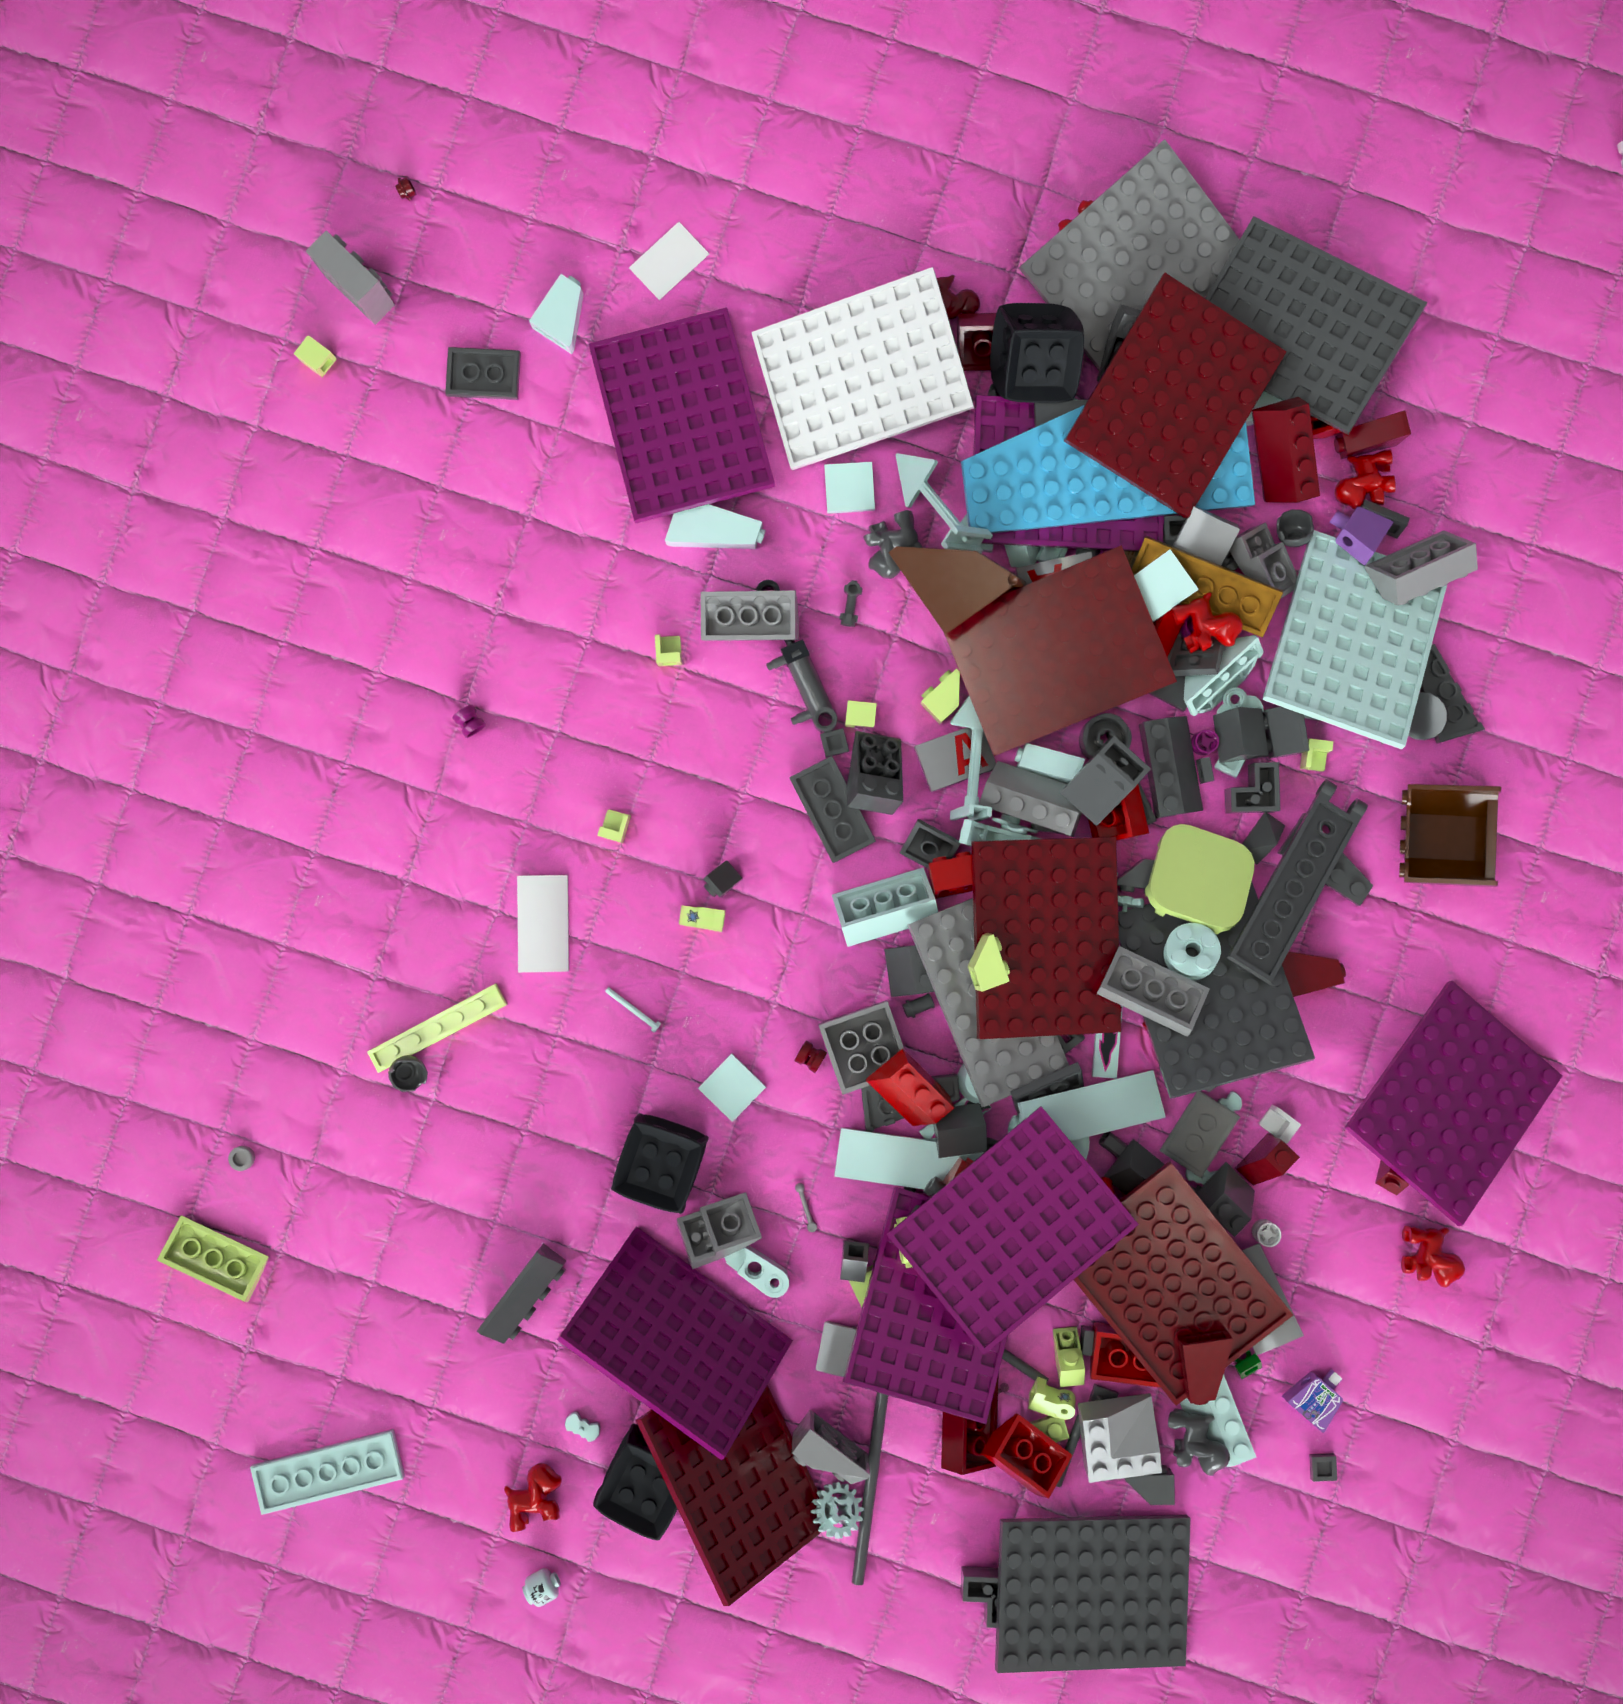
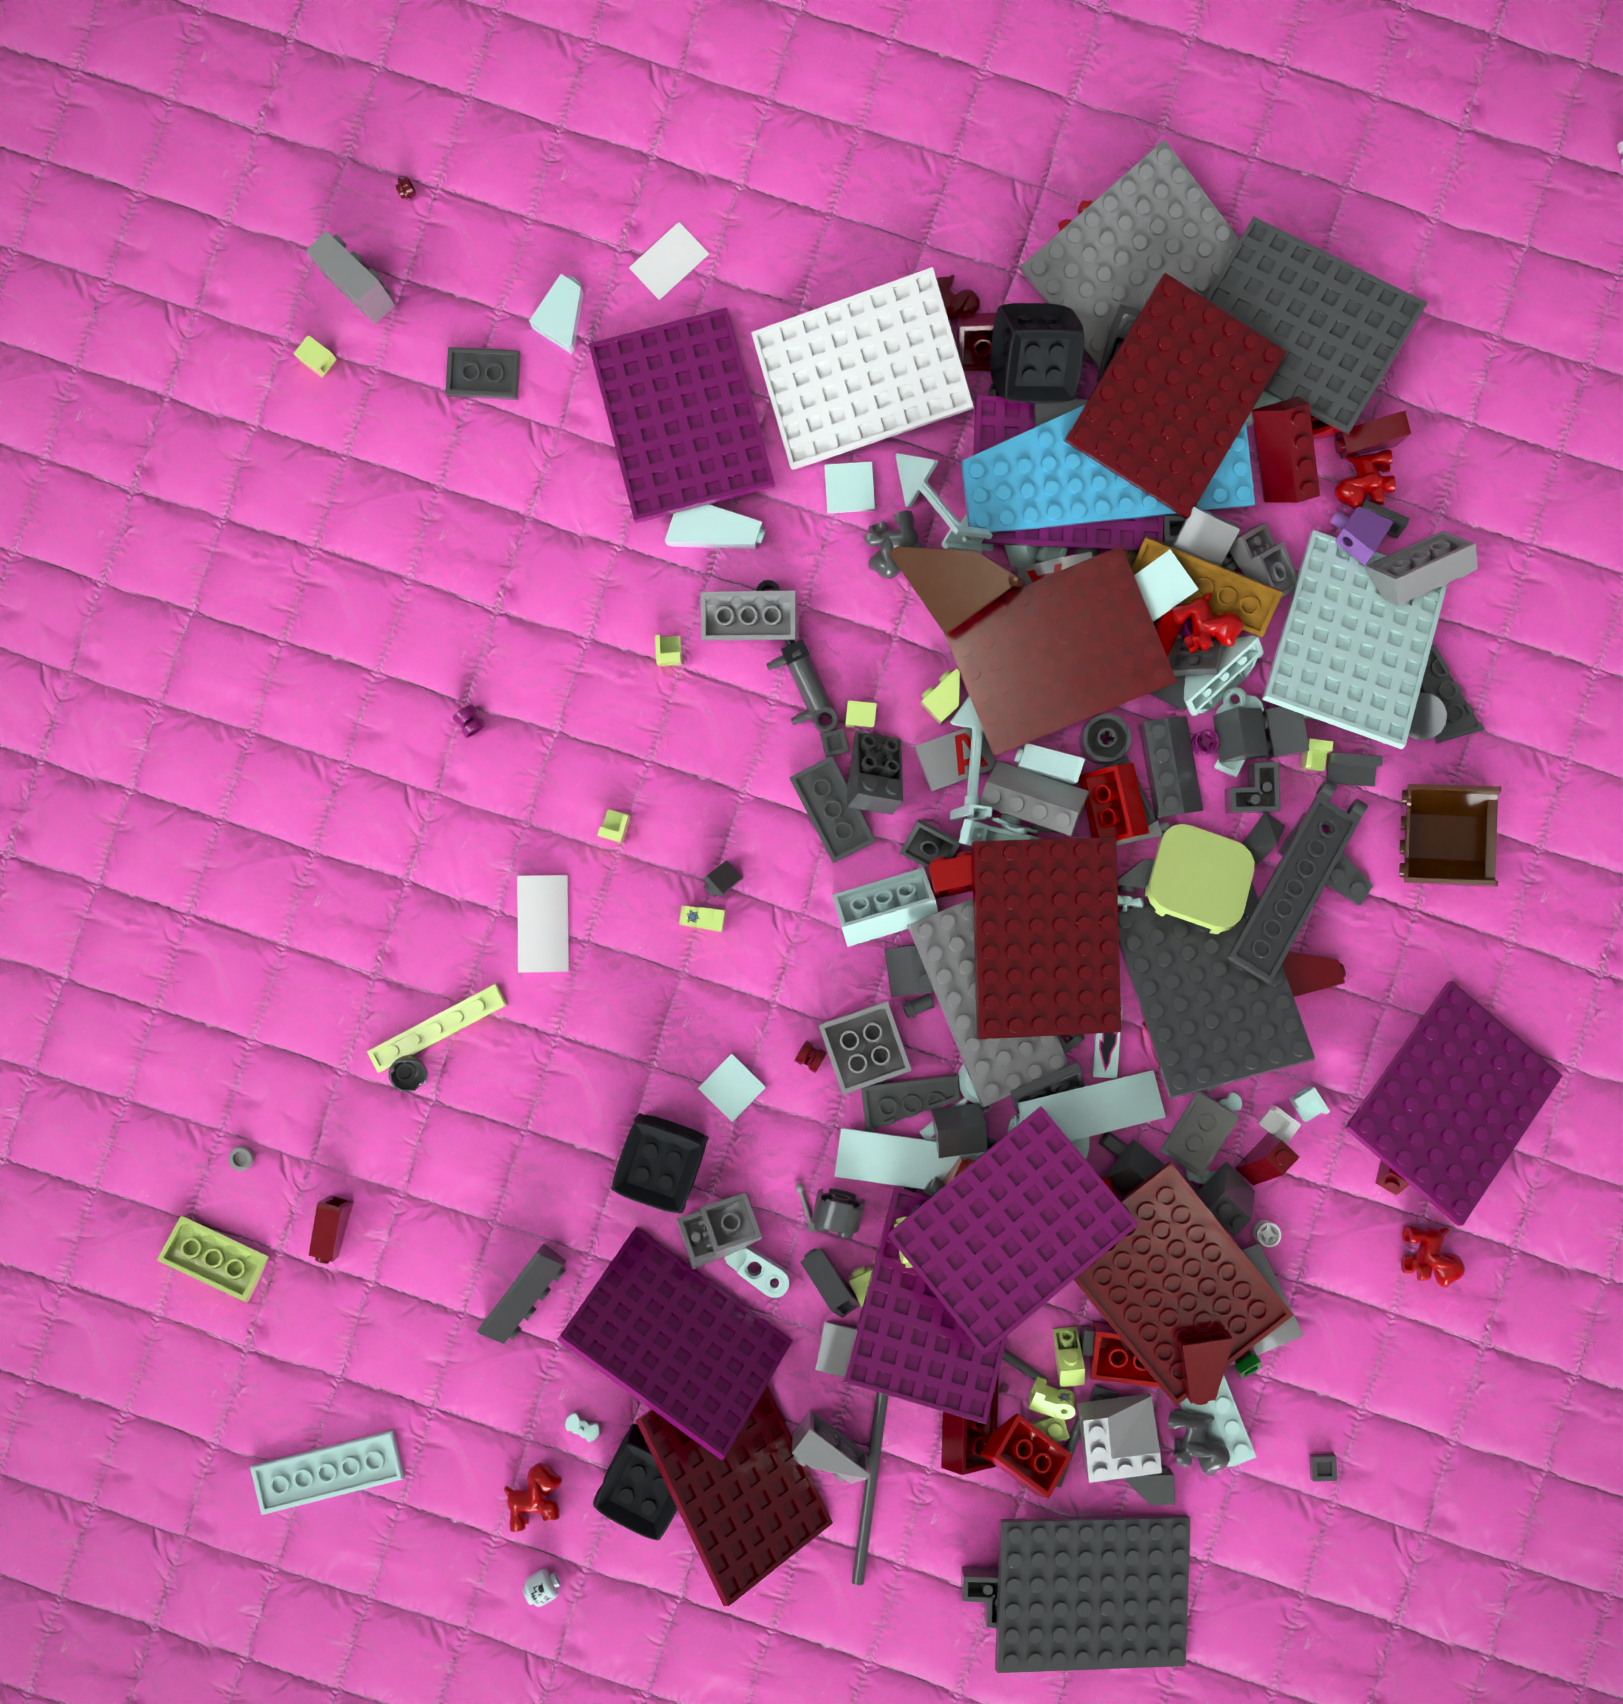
light aqua piece [605,987,661,1032] -> none
light aqua gear [811,1482,864,1539] -> none
dark grey bar [839,580,862,627] -> none
dark grey slope [840,1240,869,1282] -> none
red slope [866,1048,954,1126] -> none
yellowish green slope [968,933,1010,992] -> none
dark grey slope [1060,736,1151,826] -> none
light grey slope [1097,946,1210,1037] -> none
light aqua wheel [1163,923,1221,981] -> none
dark grey tile [1196,757,1214,784] -> none
dark grey hair [1277,509,1314,547] -> none
medium lavender torso [1282,1369,1343,1433] -> none
none -> dark red slope [308,1195,354,1264]
none -> dark grey slope [801,1248,860,1318]
none -> dark grey brick [811,1188,865,1238]
none -> light grey piece [1116,820,1170,846]
none -> light aqua panel [1288,1085,1330,1122]
none -> dark grey panel [1326,752,1383,787]

